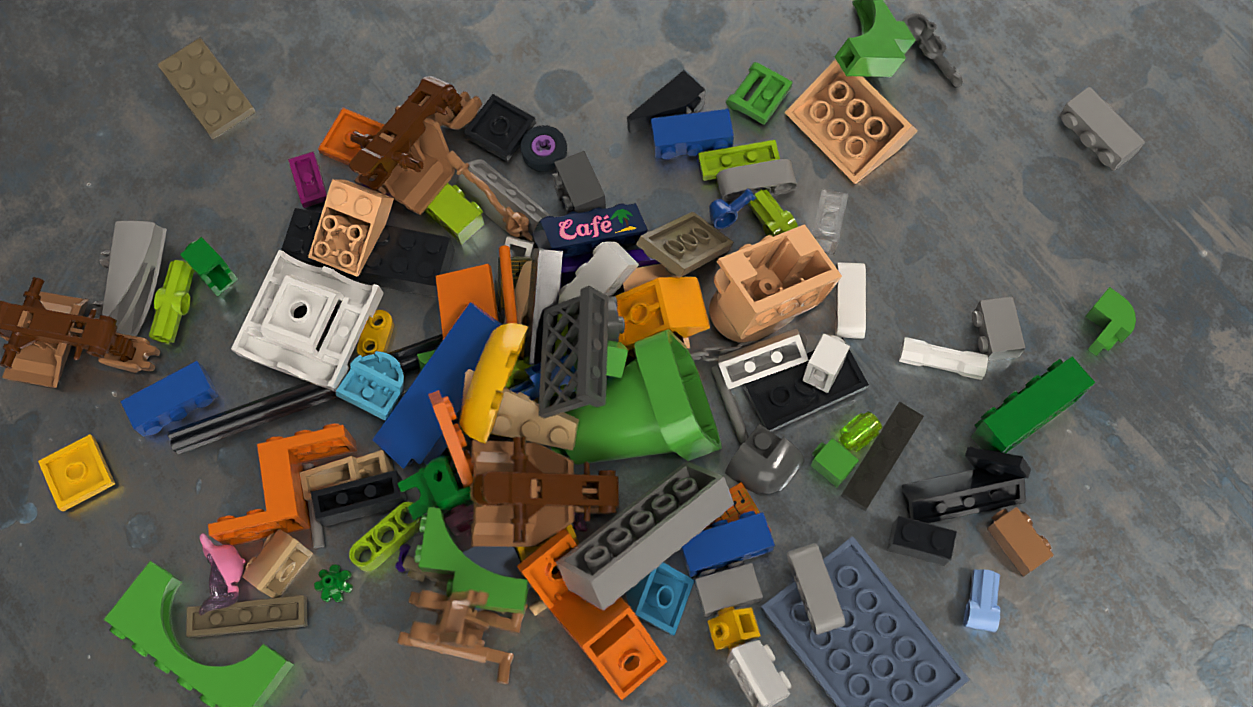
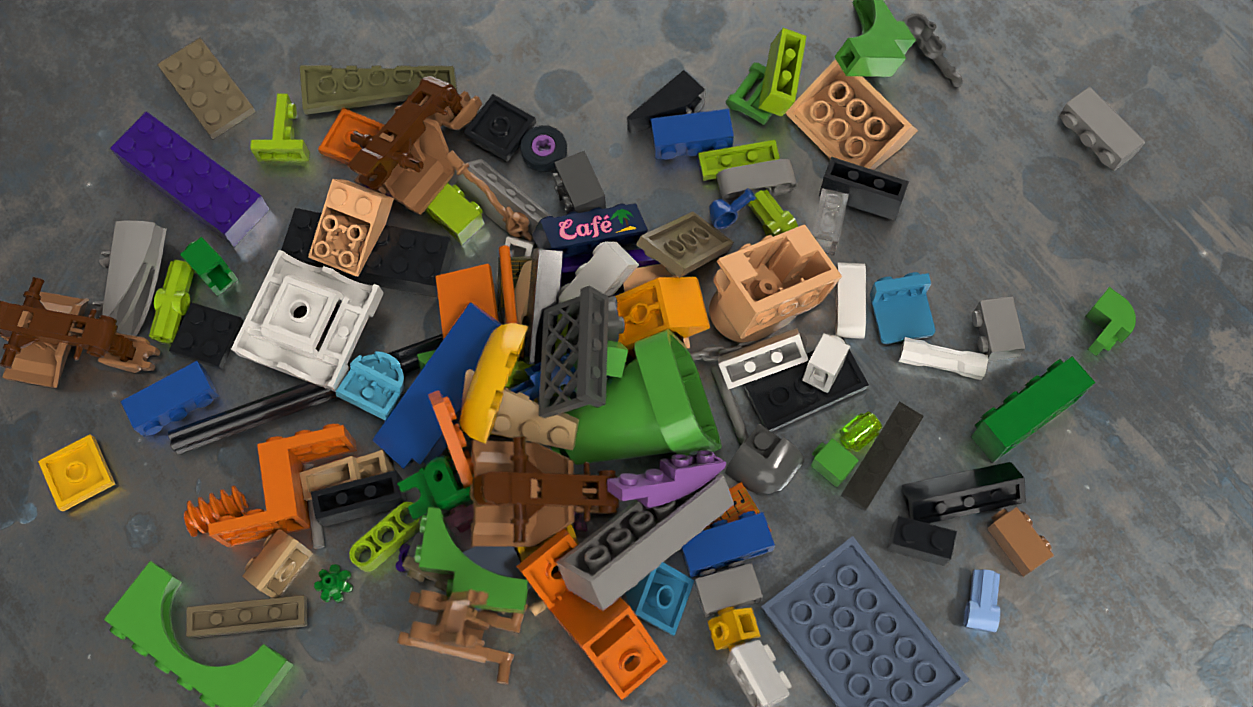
hair [199,533,246,615] -> none
magenta plate [288,152,327,208] -> none
yellow plate [357,310,394,357] -> none
light grey beam [787,543,845,635] -> none
black plate [965,446,1031,478] -> none
none -> dark purple brick [110,111,270,247]
none -> black plate [169,302,244,369]
none -> orange piece [184,485,250,537]
none -> lime bracket [250,94,310,161]
none -> olive wing [300,65,458,115]
none -> medium lavender slope [607,450,726,508]
none -> lime brick [758,28,807,117]
none -> black brick [819,157,909,220]
none -> dark azure bracket [869,272,936,344]

